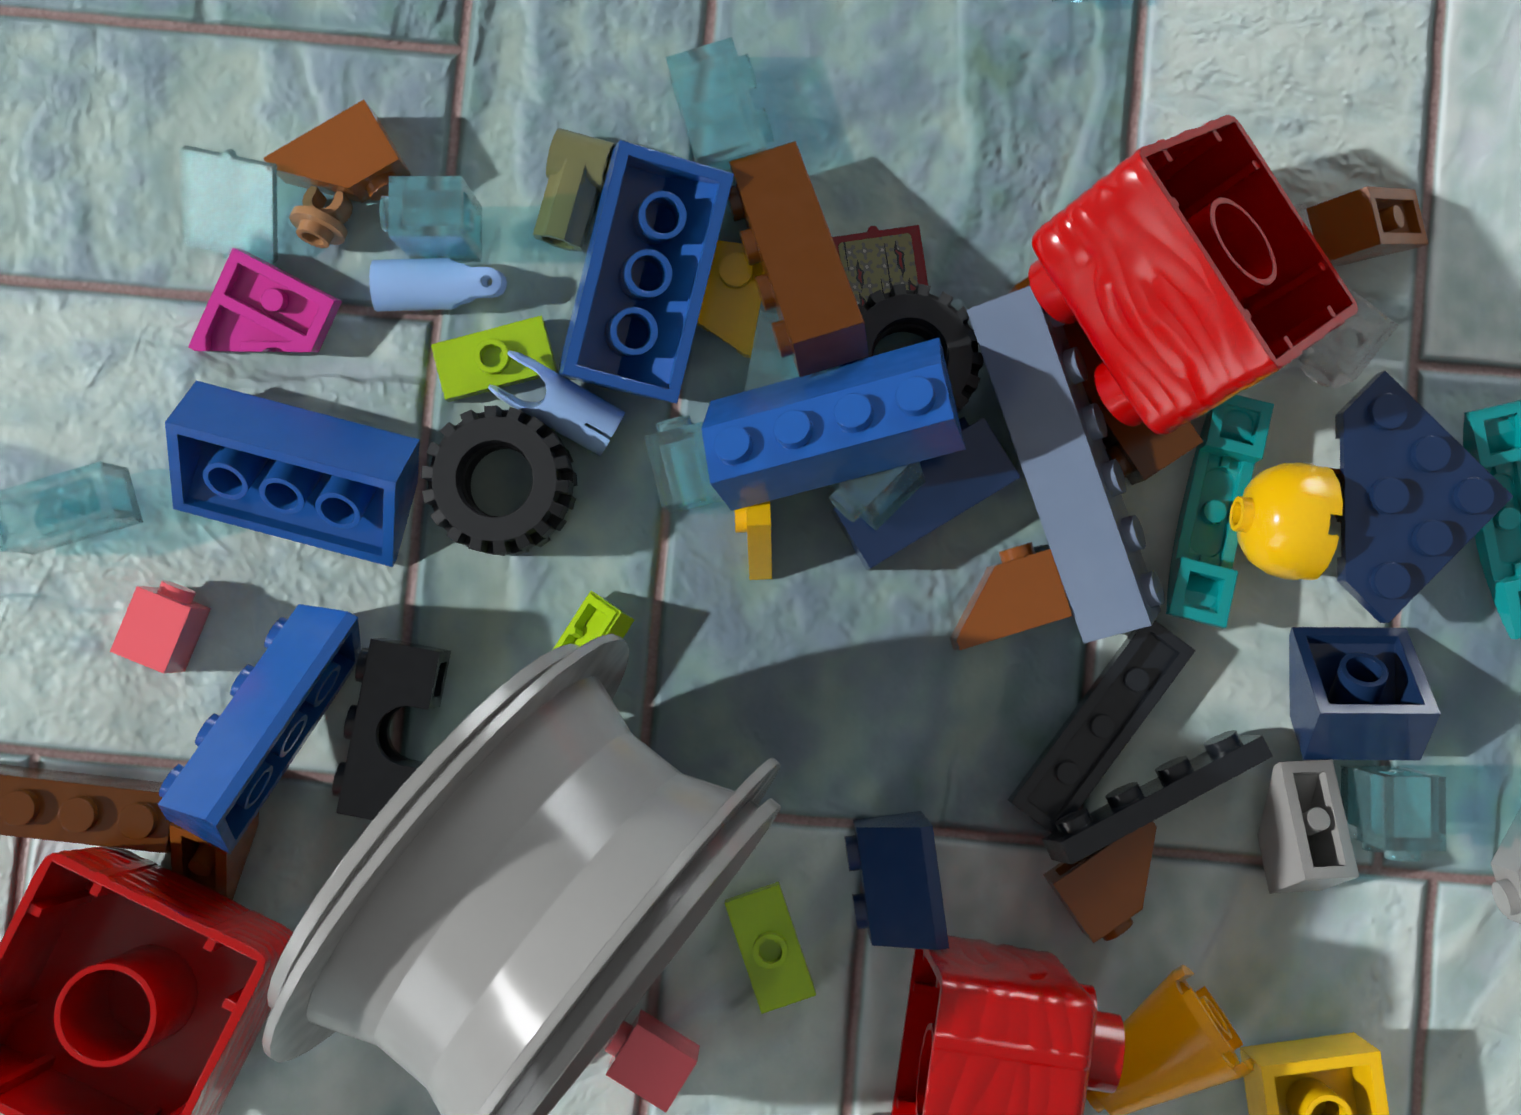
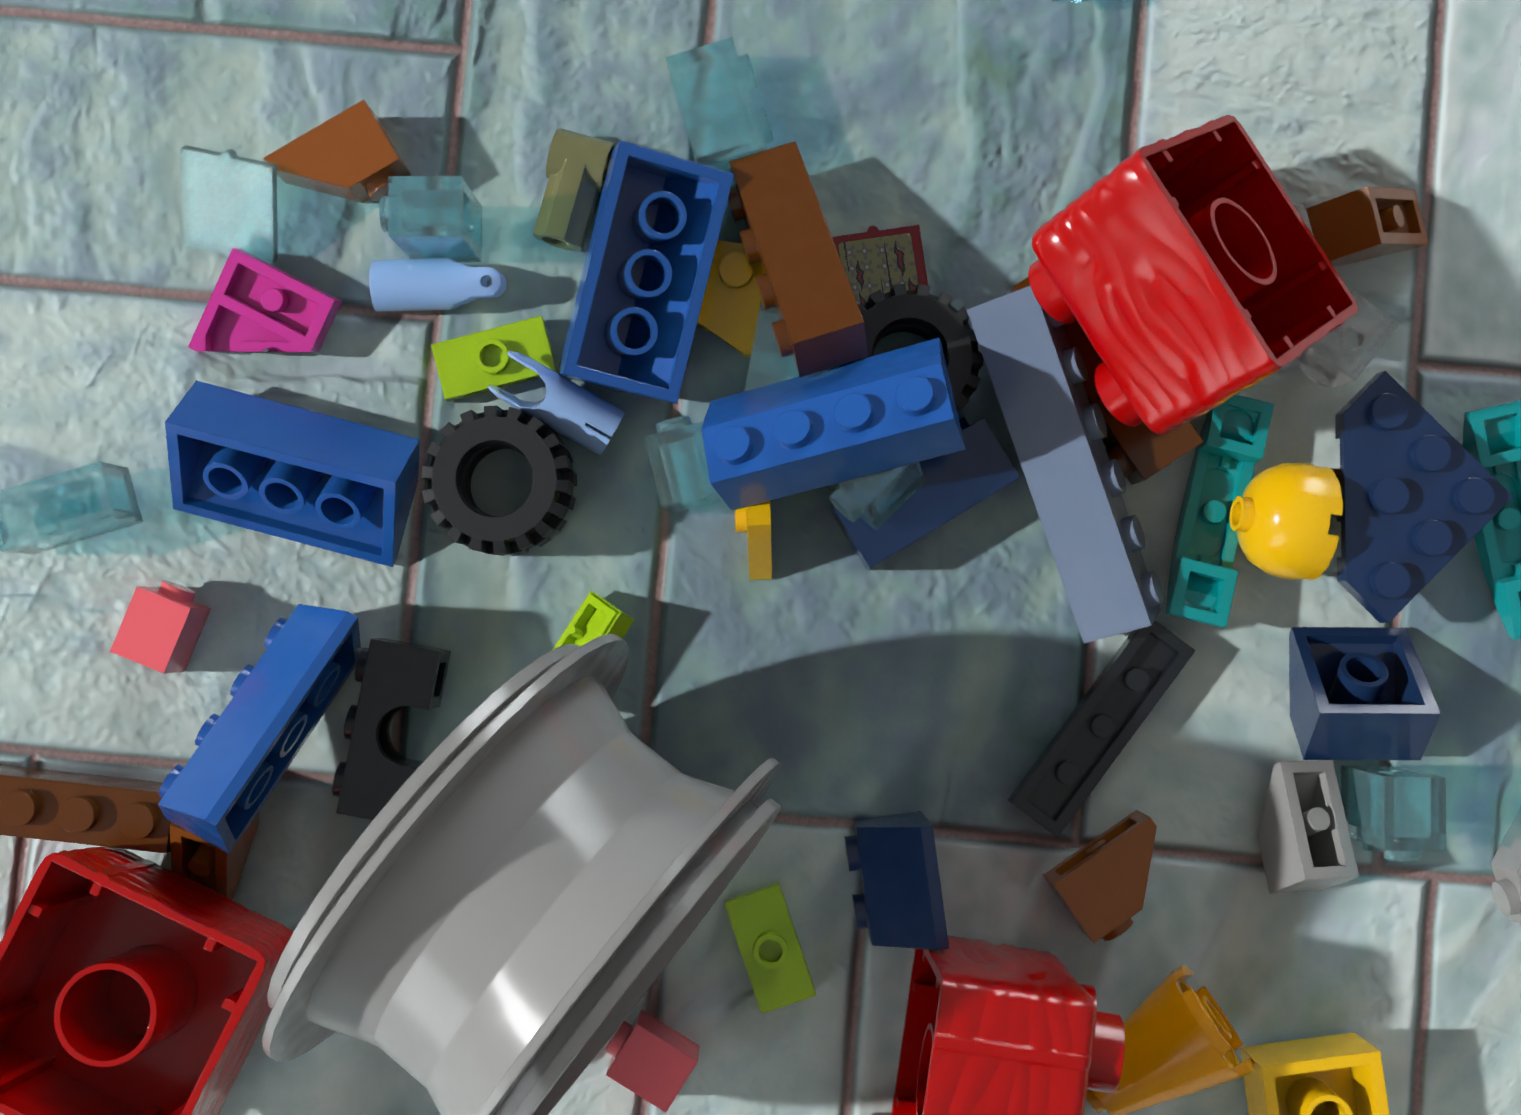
medium nougat plate [289,186,353,248] -> none
dark orange slope [950,542,1072,650] -> none
black plate [1042,730,1273,865] -> none

